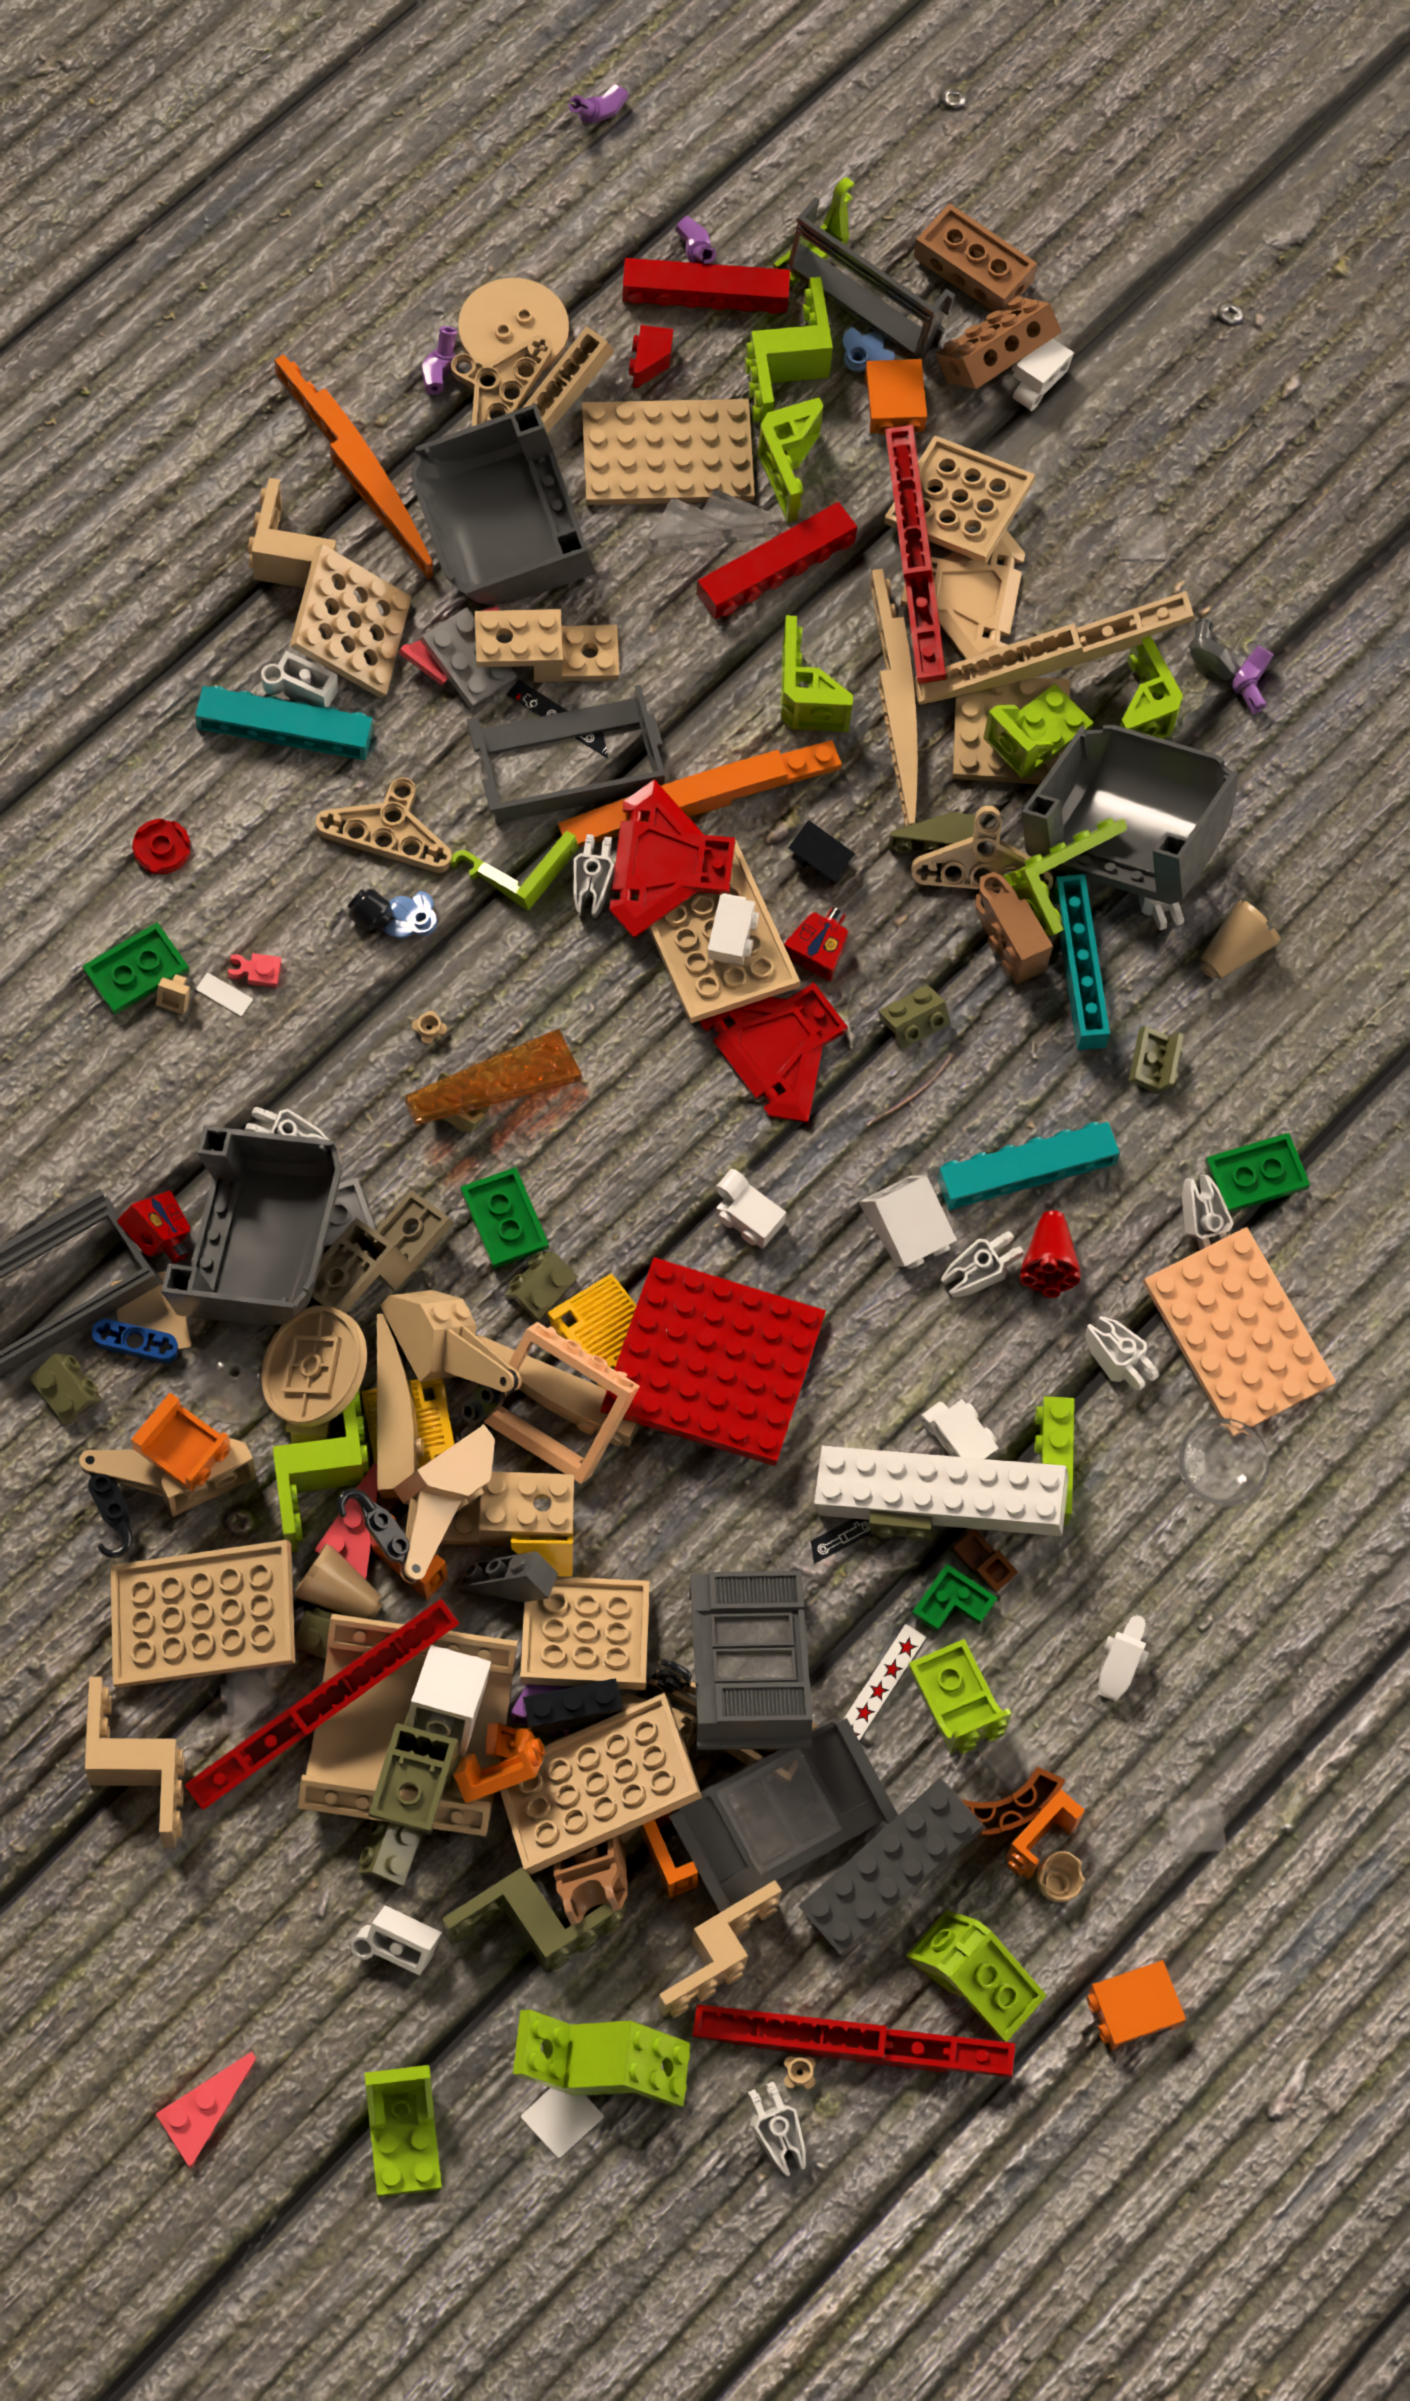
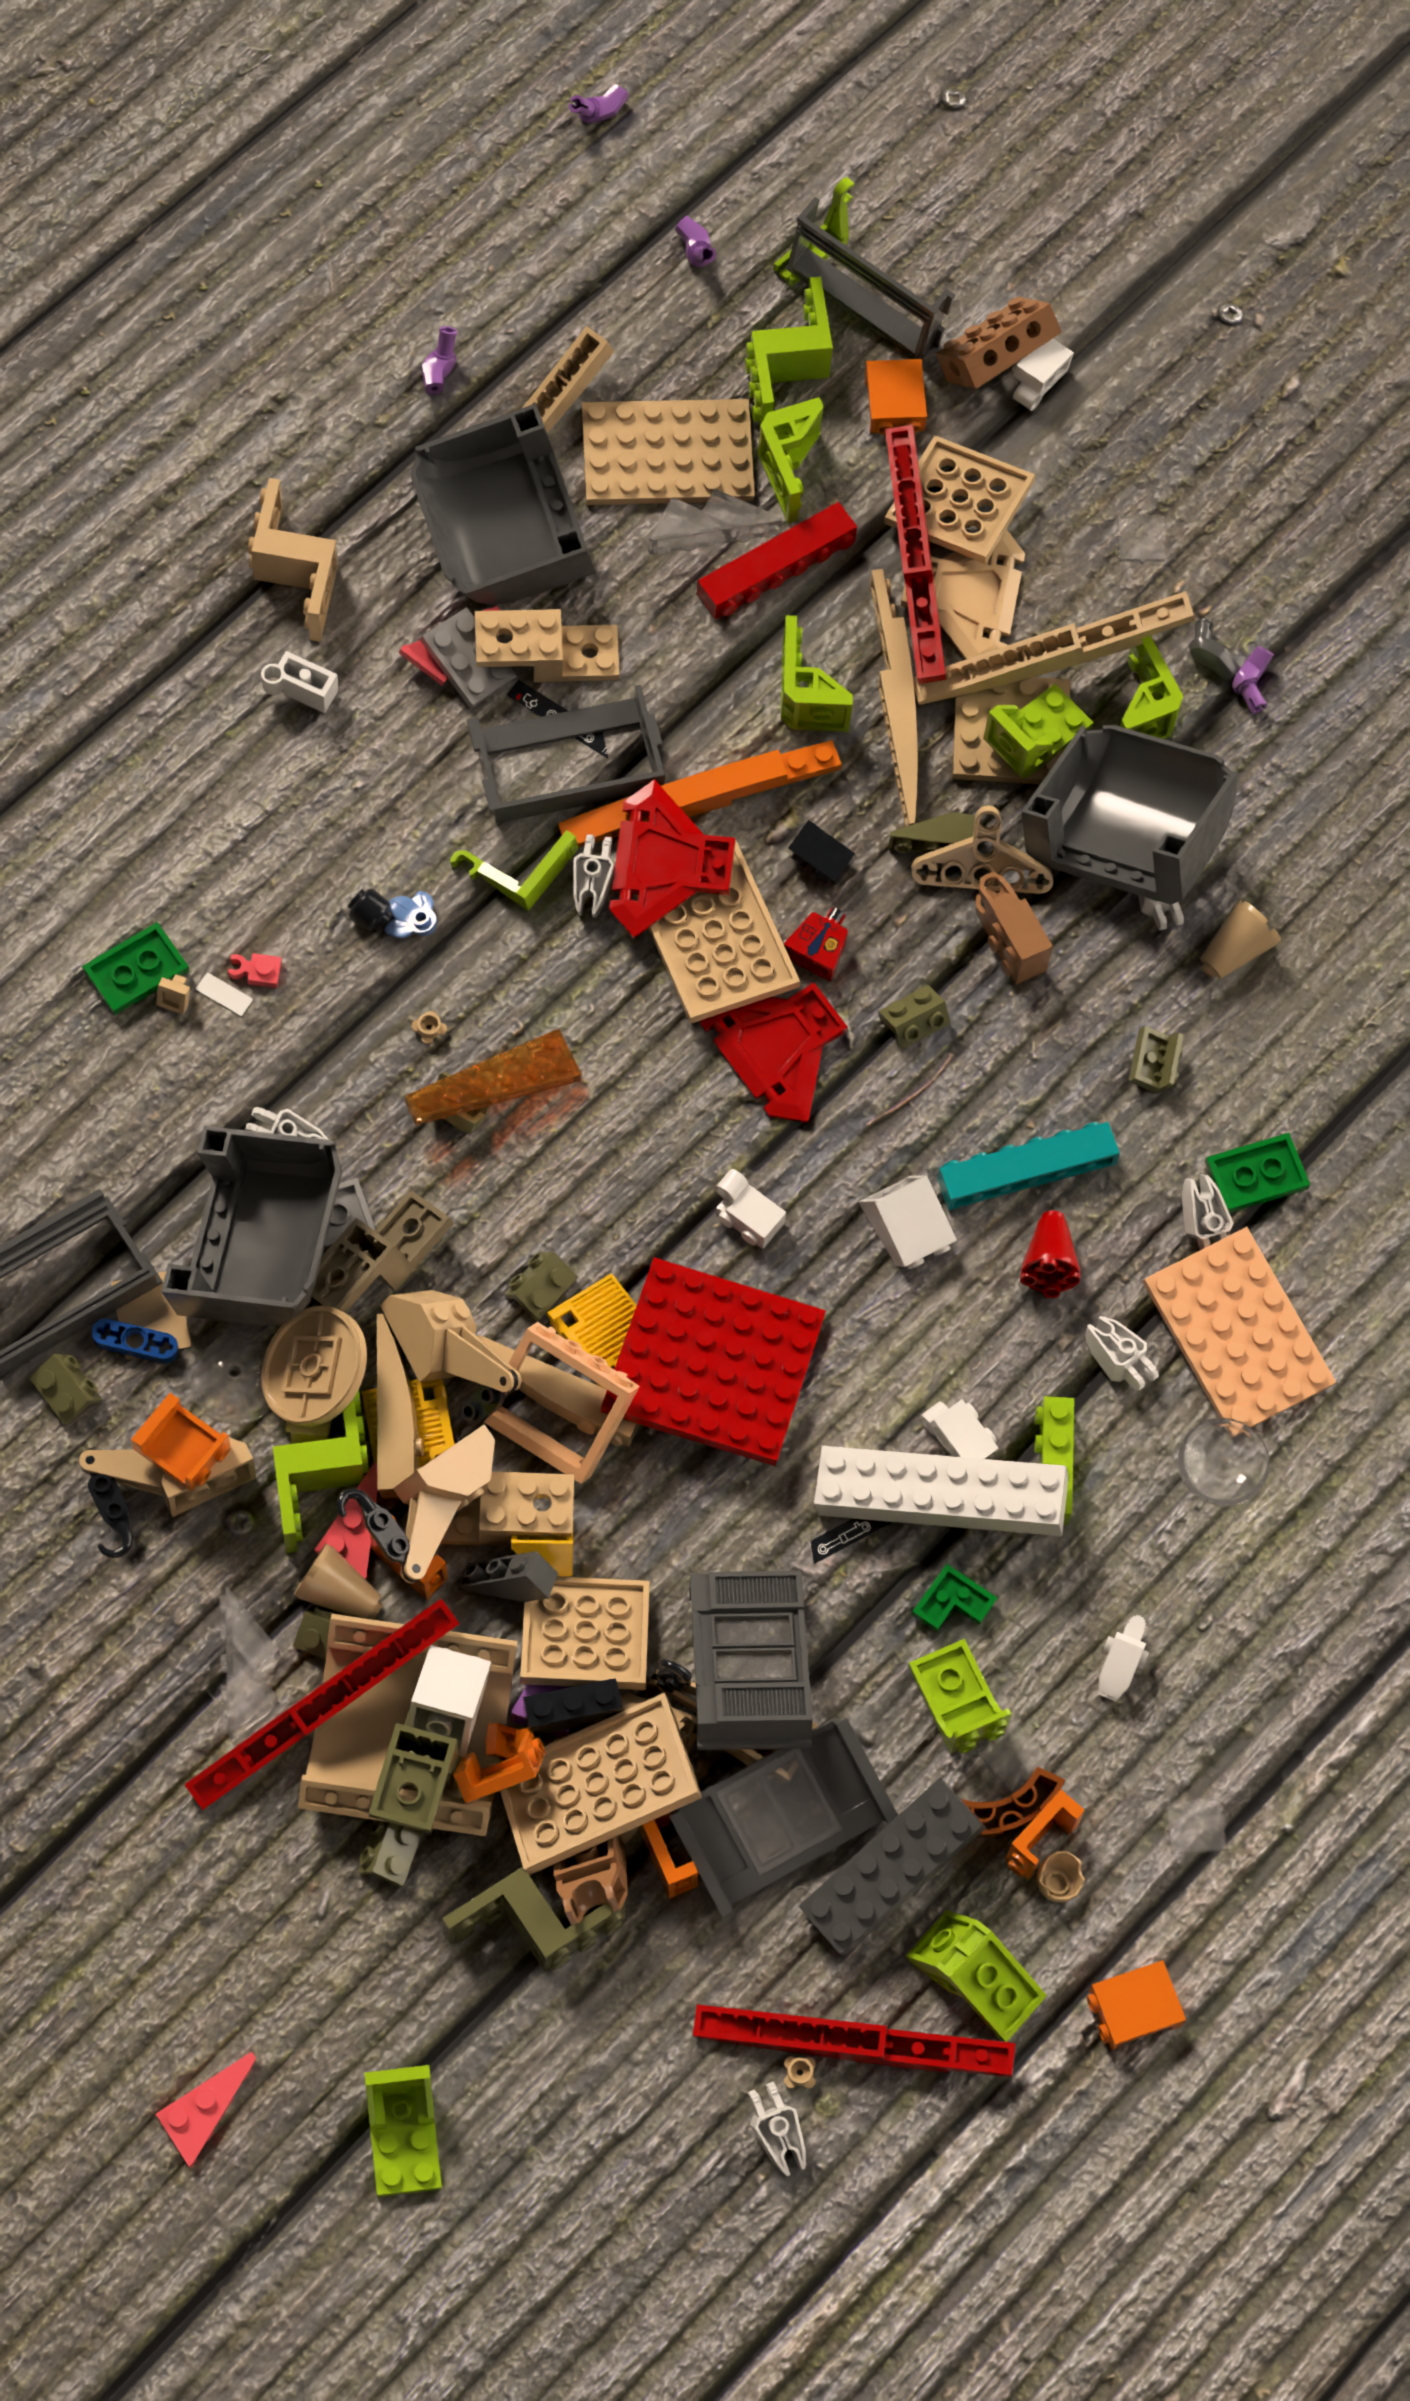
tan bracket [85,1677,185,1848] -> none
tan plate [110,1540,295,1688] -> none
red torso [117,1190,191,1264] -> none
red tile [132,818,191,875] -> none
teal brick [195,686,373,761] -> none
orange slope [274,354,433,579] -> none
tan piece [290,544,412,698] -> none
tan beam [315,777,452,873] -> none
white hinge [350,1906,442,1976] -> none
tan beam [451,335,552,427] -> none
tan plate [458,278,569,377] -> none
green plate [460,1167,549,1269] -> none
lime bracket [513,2009,690,2107] -> none
white sticker [521,2088,604,2158] -> none
red brick [622,258,790,314] -> none
red slope [628,325,674,388] -> none
tan bracket [657,1880,782,2019] -> none
white hinge [707,893,760,966] -> none
medium blue plate [842,327,895,372] -> none
white sticker [844,1624,926,1740] -> none
olive bracket [869,1511,934,1541] -> none
medium nougat brick [914,203,1037,312] -> none
white hinge [941,1231,1024,1298] -> none
reddish brown slope [950,1529,1018,1593] -> none
lime bracket [1003,817,1127,936] -> none
teal brick [1053,874,1110,1050] -> none

